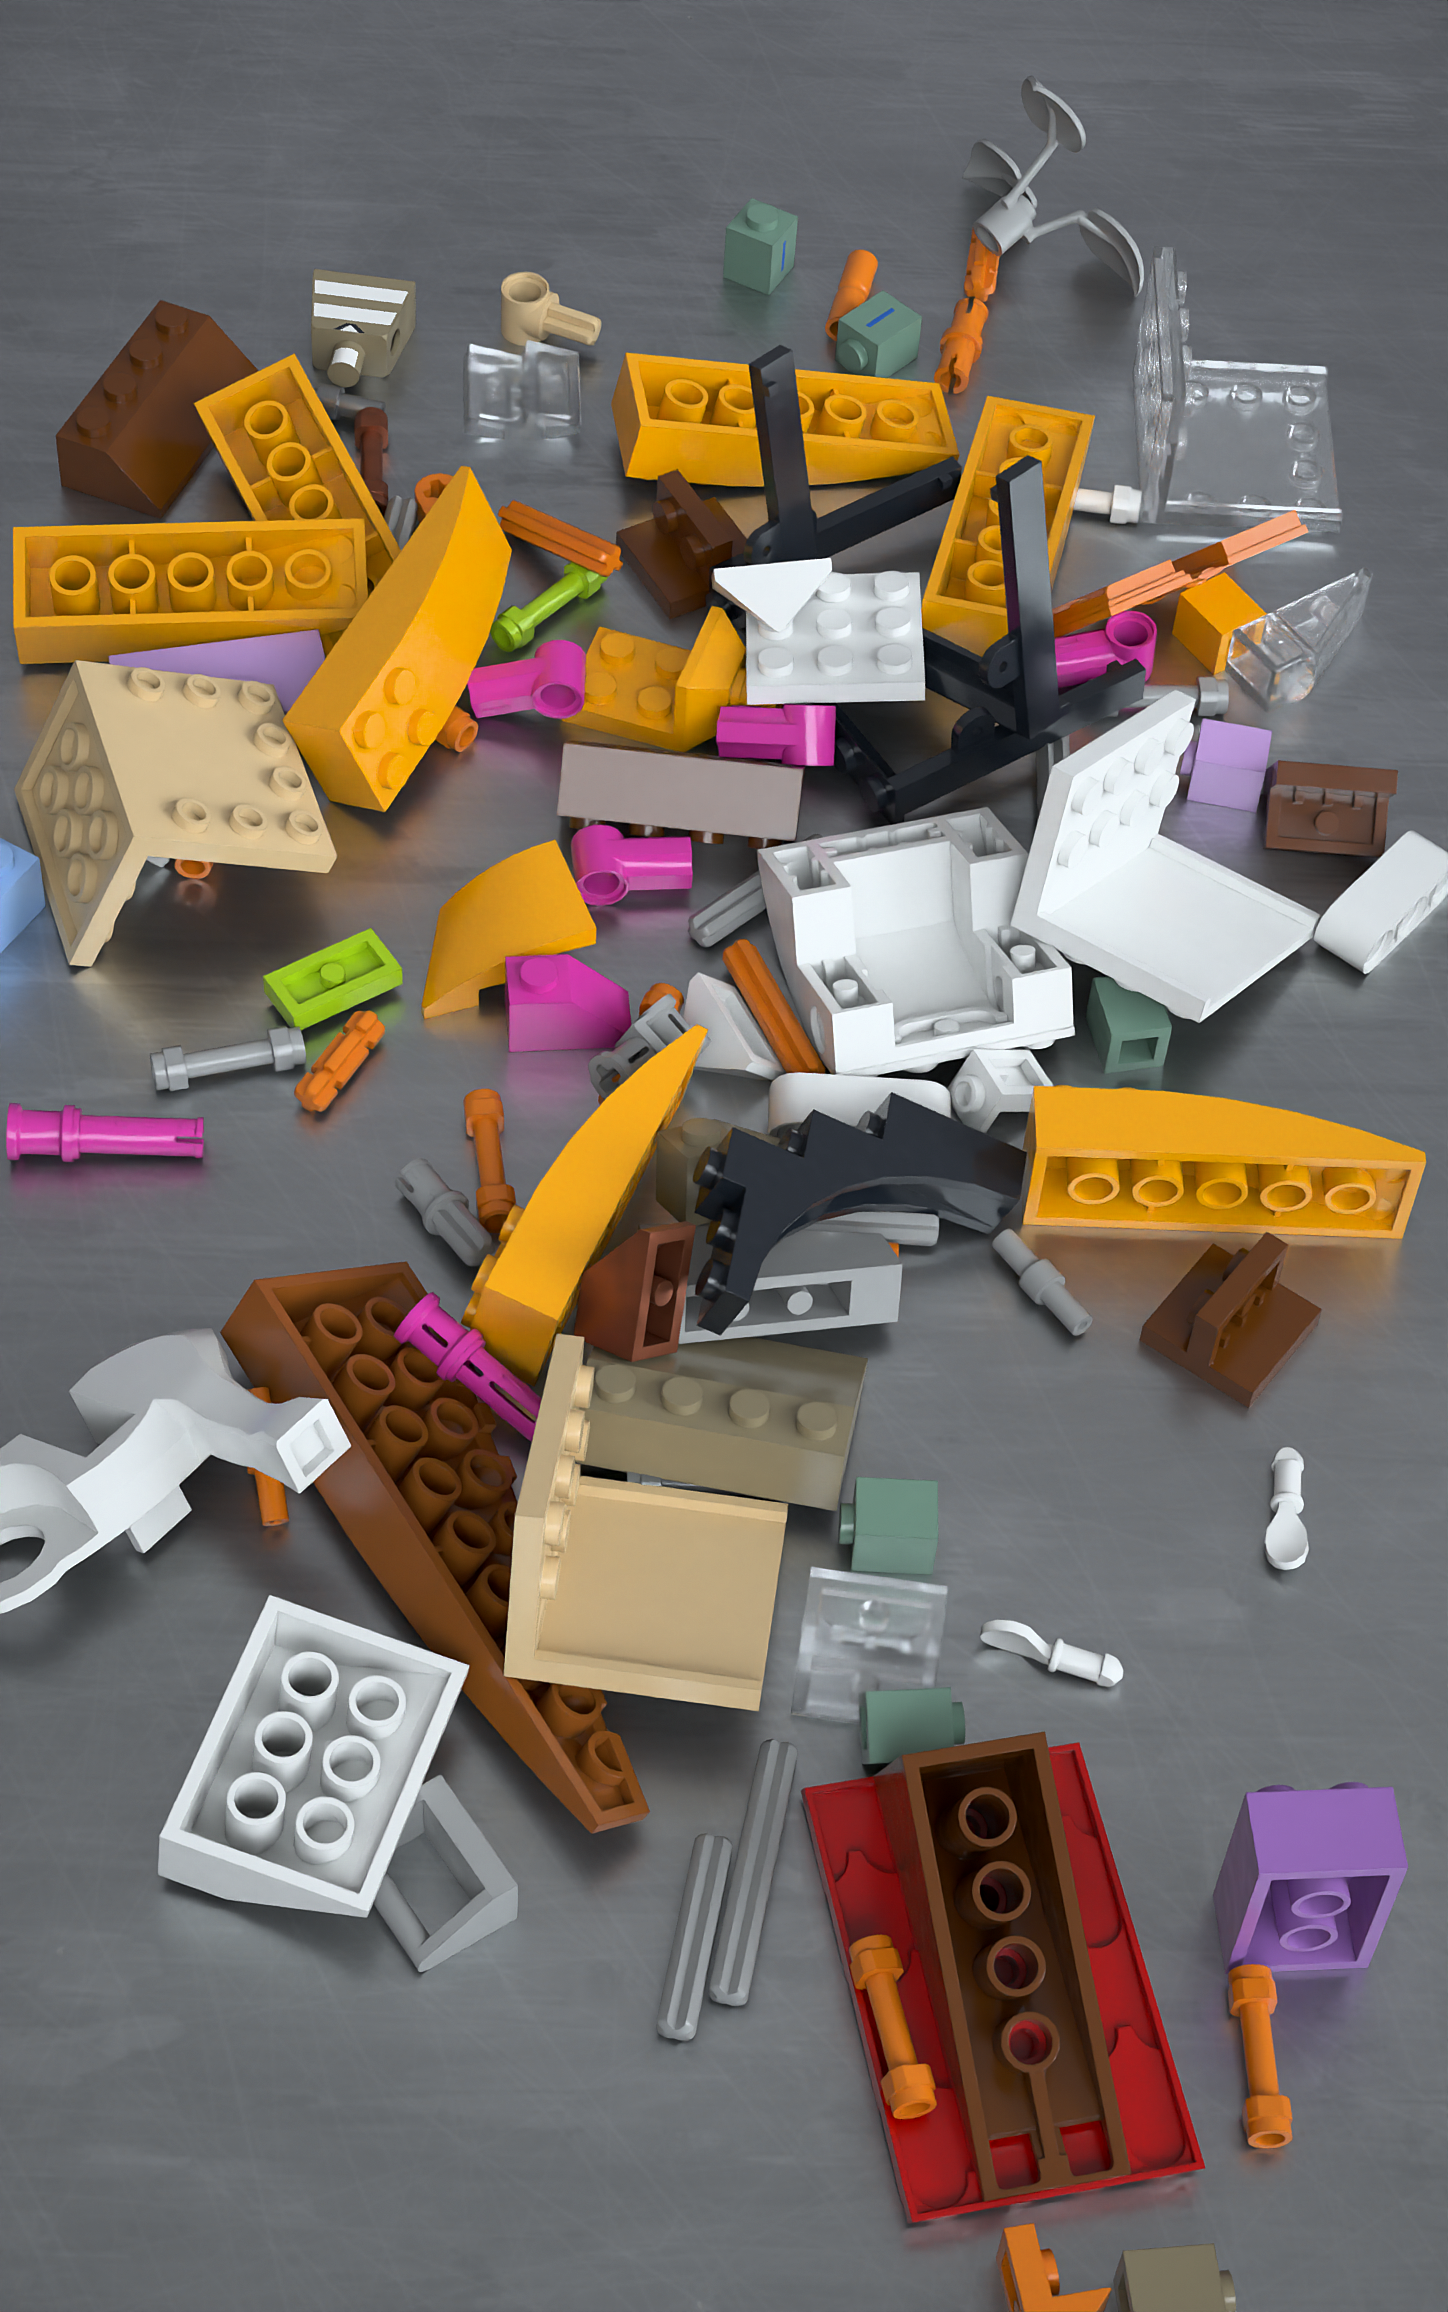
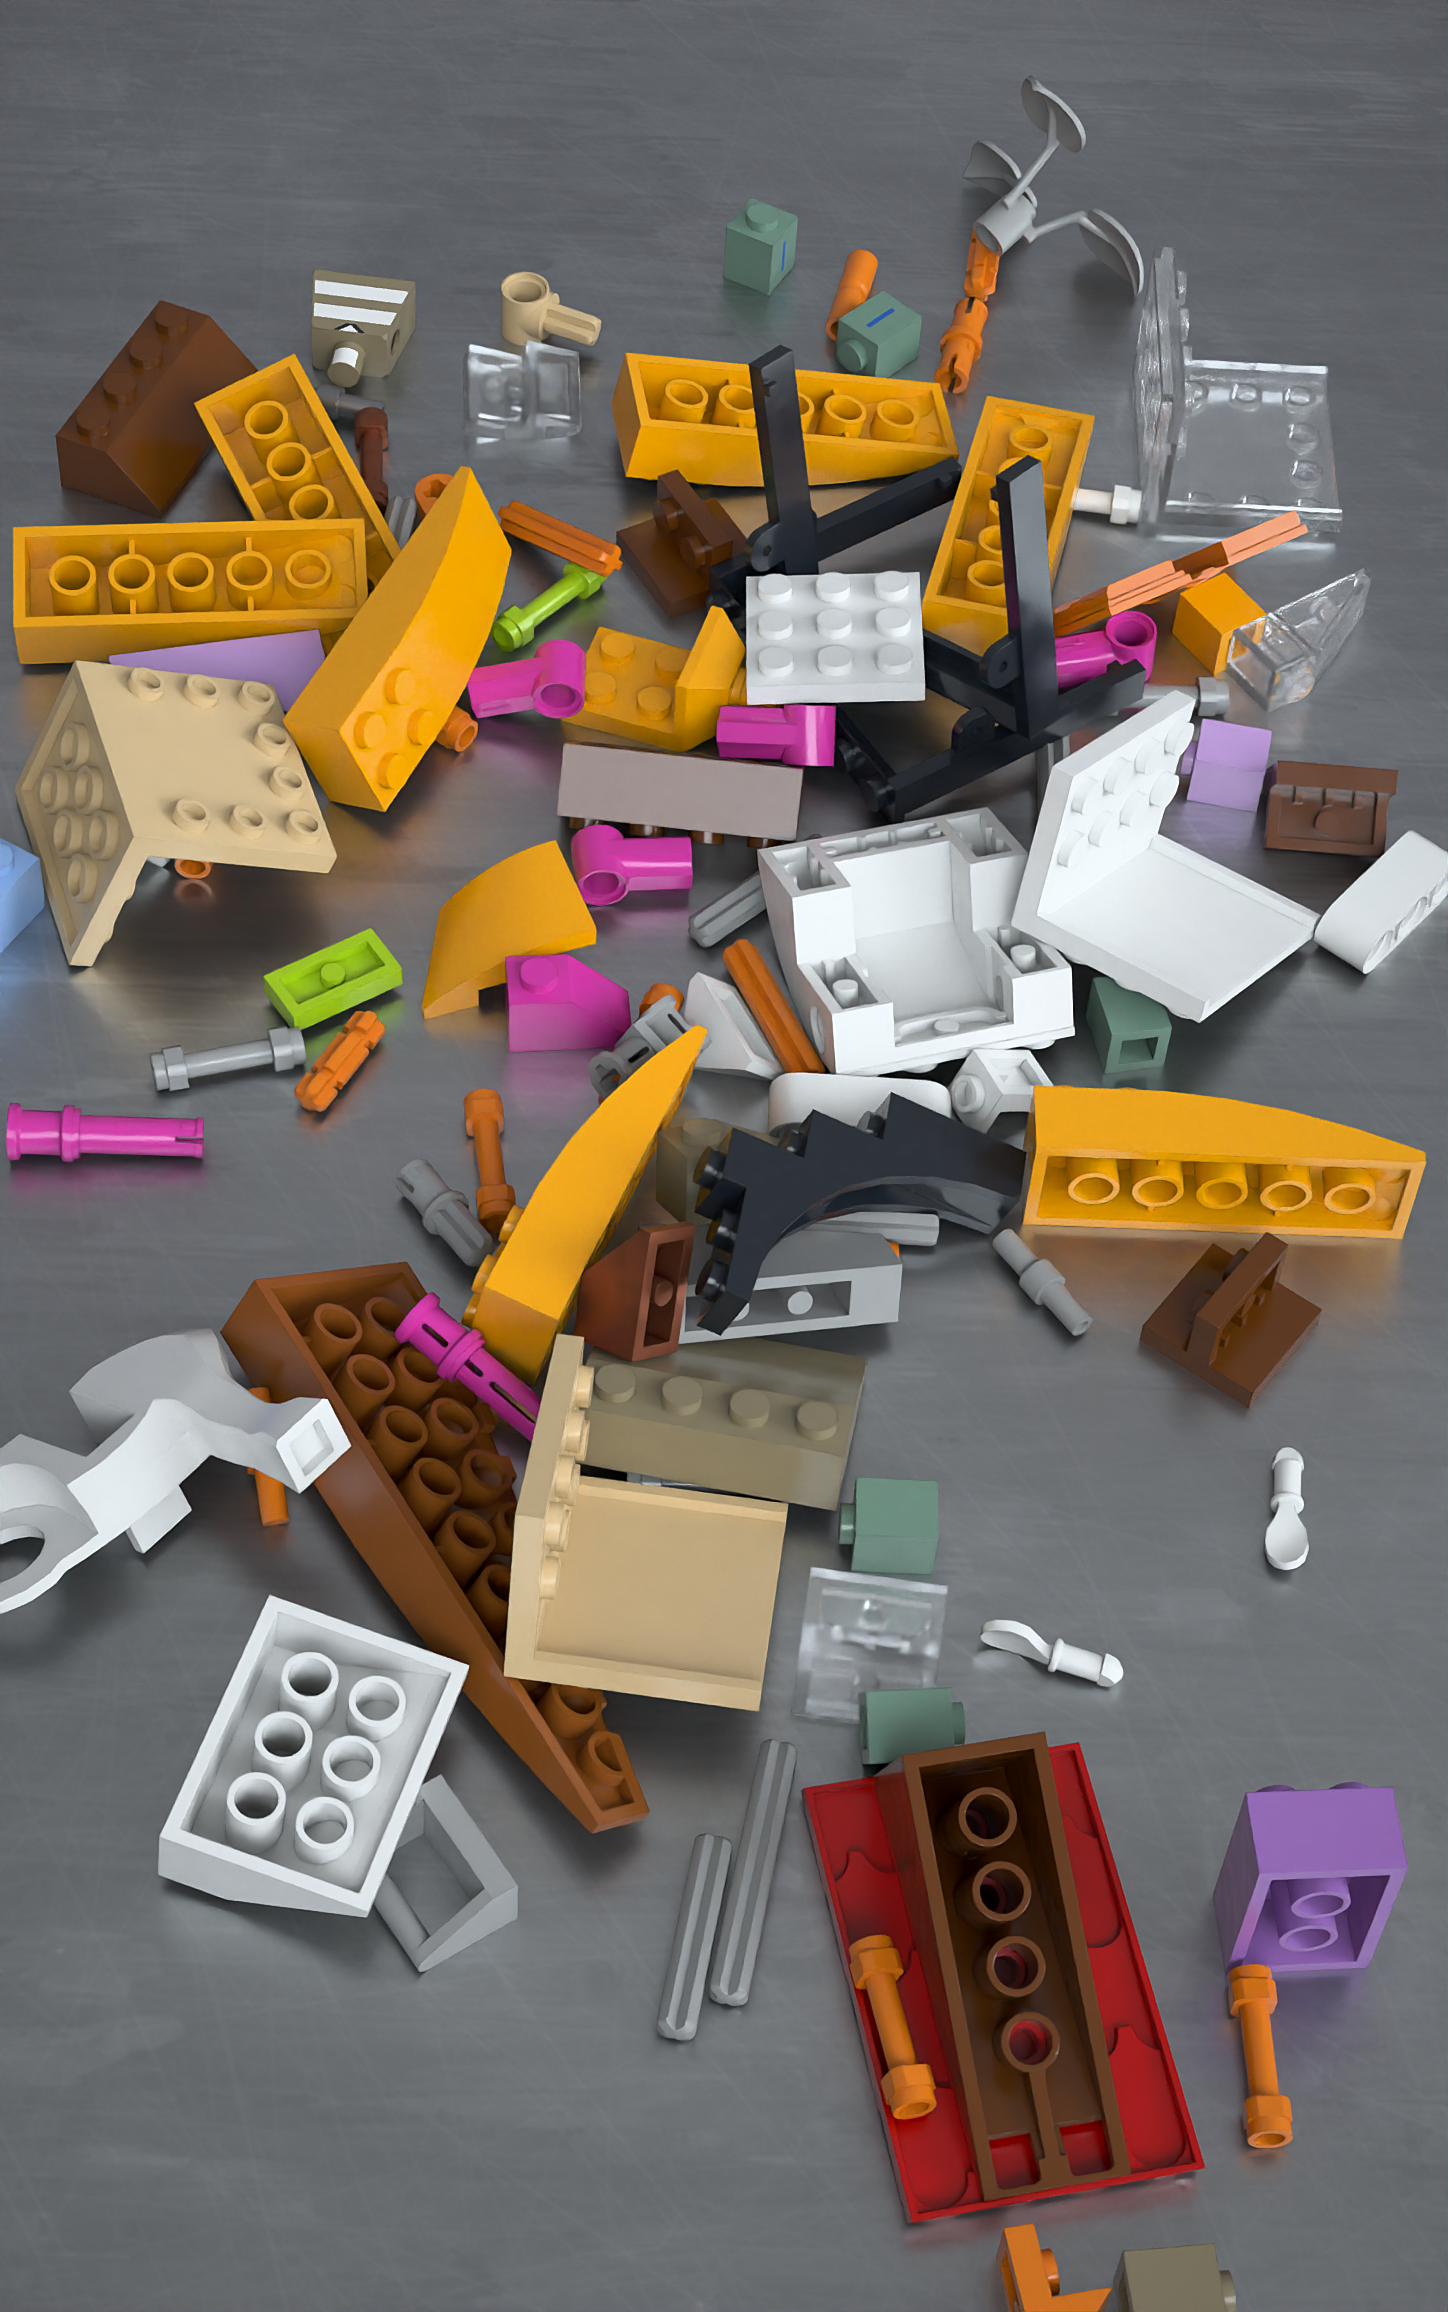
white slope [711,558,832,634] -> none

